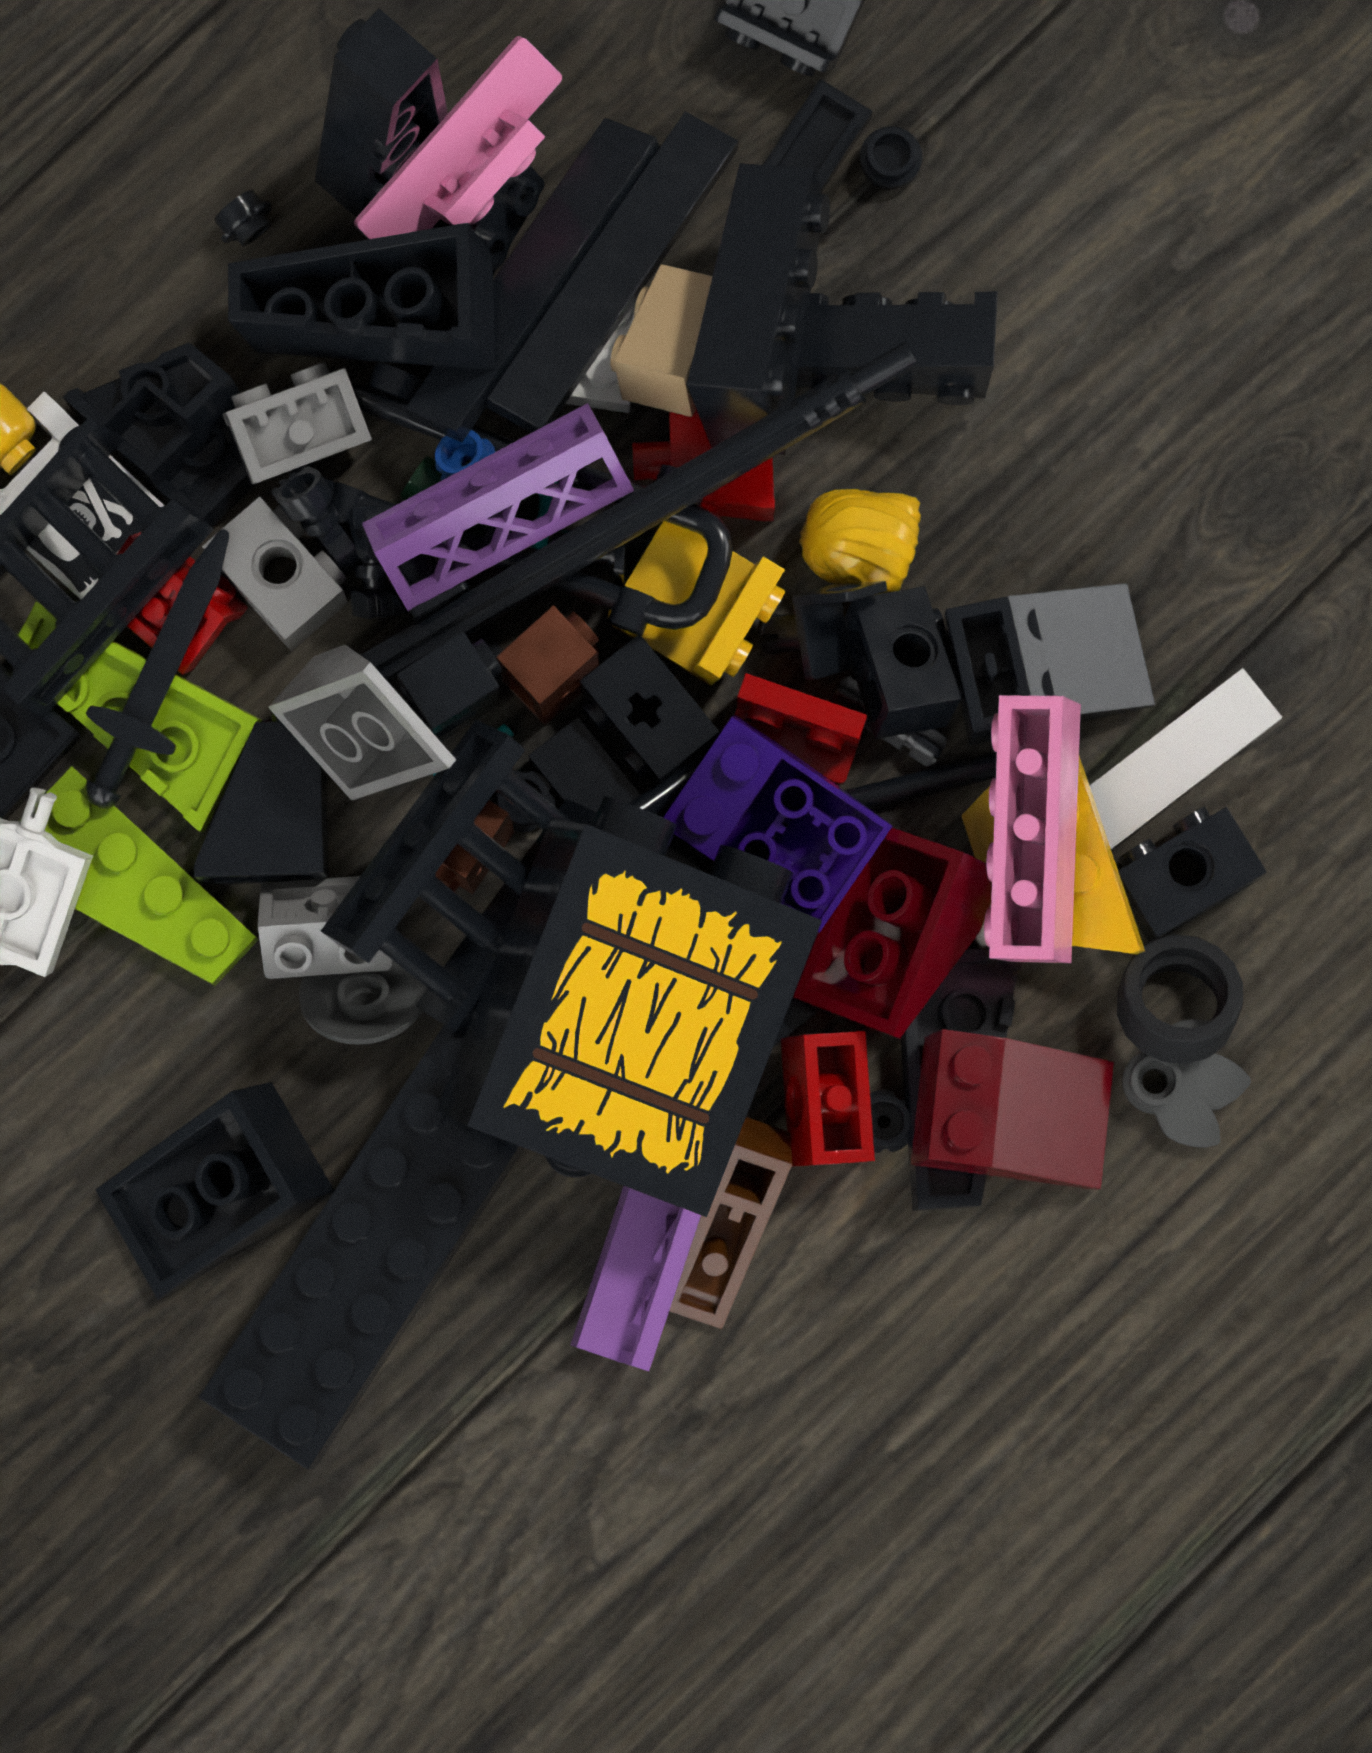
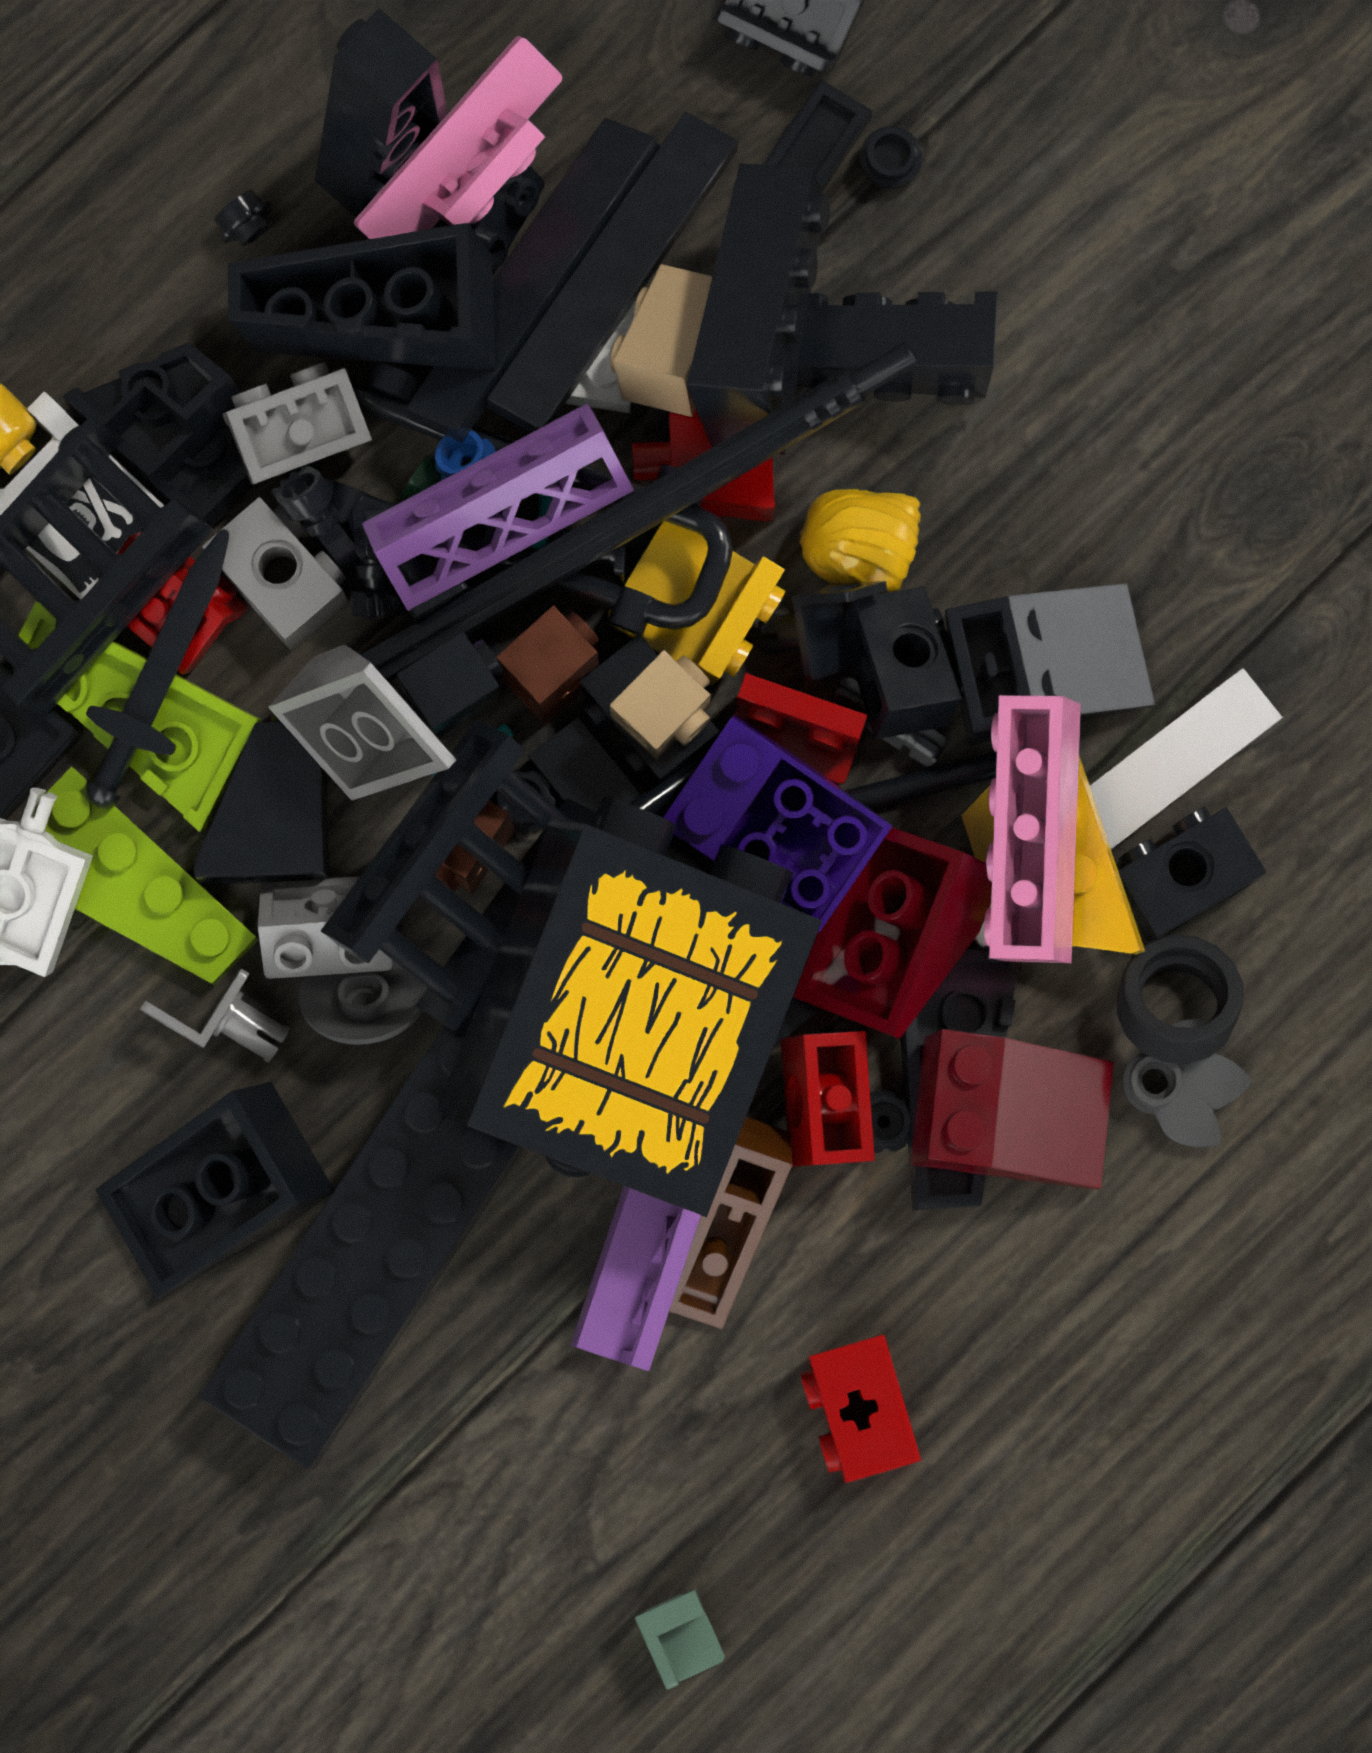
none -> light grey bracket [139,968,290,1063]
none -> tan brick [610,650,711,760]
none -> sand green panel [634,1588,725,1690]
none -> red brick [799,1334,922,1483]

